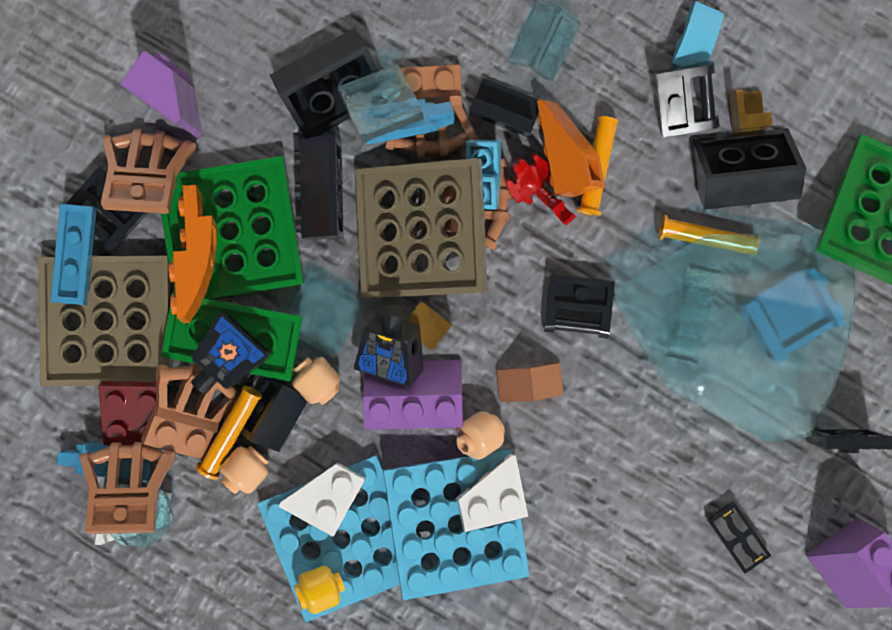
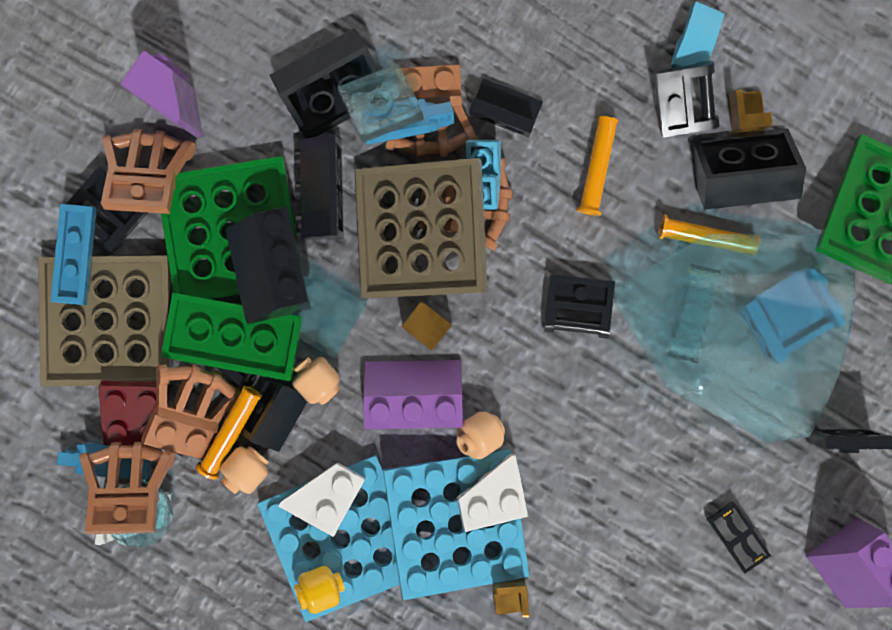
orange slope [169,185,217,324] -> none
torso [191,312,273,394] -> none
torso [354,305,424,388] -> none
nougat slope [496,363,564,402] -> none
red piece [505,154,576,226] -> none
clear light blue panel [509,3,581,81] -> none
orange slope [537,99,605,198] -> none
none -> black slope [226,206,312,325]
none -> pearl gold panel [493,578,530,618]

